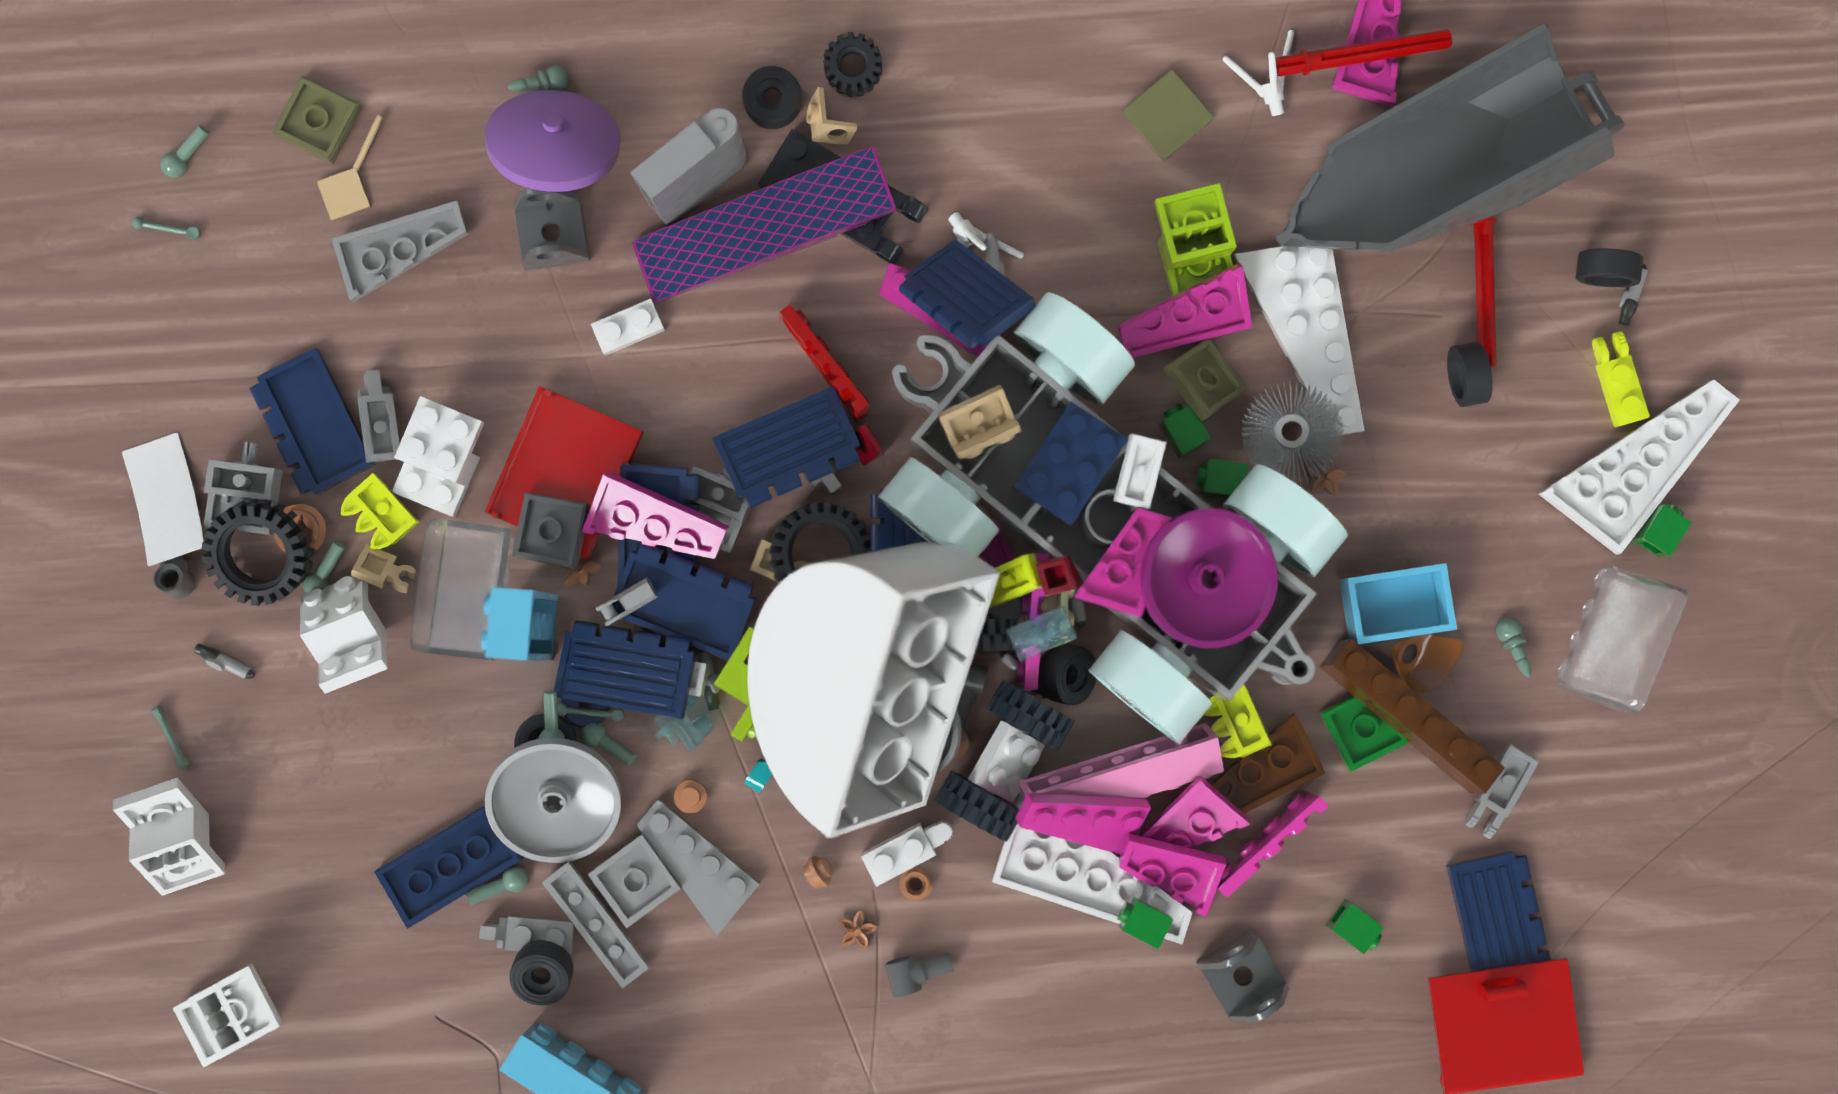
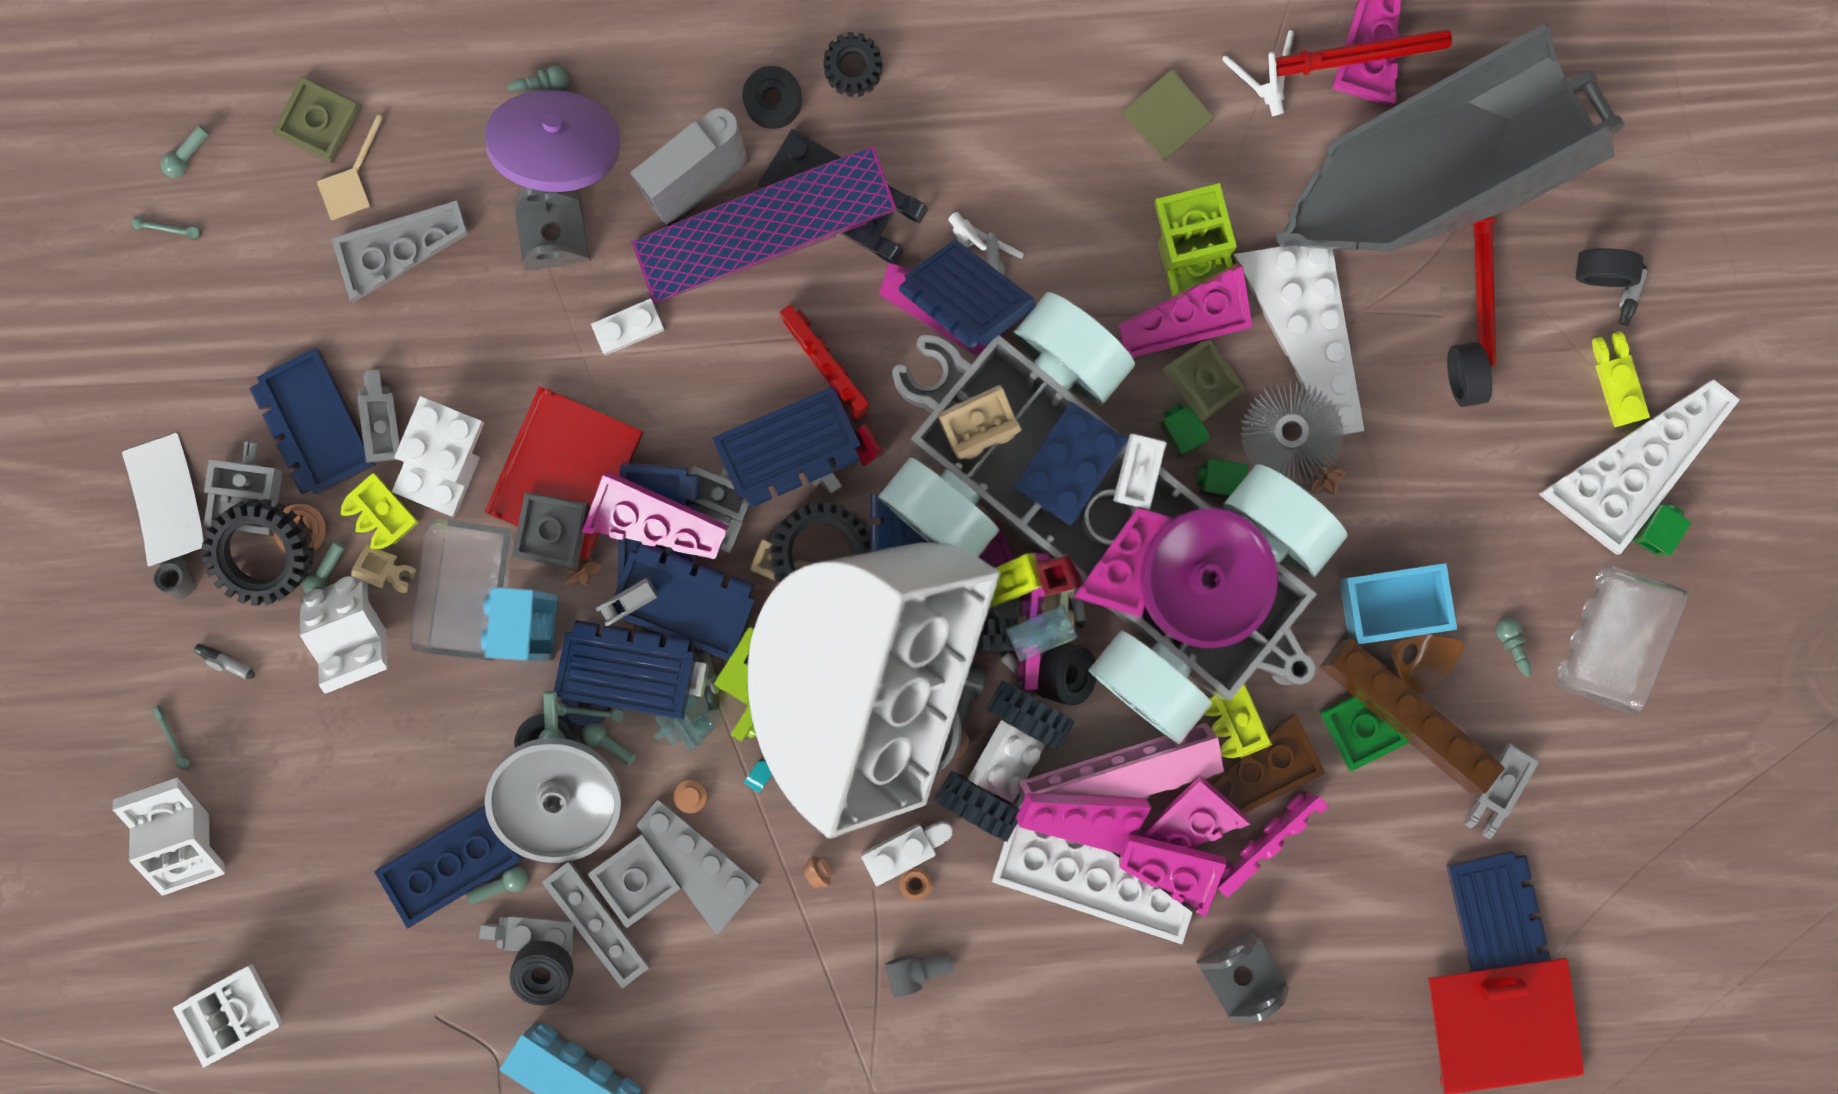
tan bracket [806,87,857,145] -> none
nougat plant [838,909,878,949] -> none
green brick [1117,897,1174,949] -> none
green brick [1325,899,1384,954] -> none

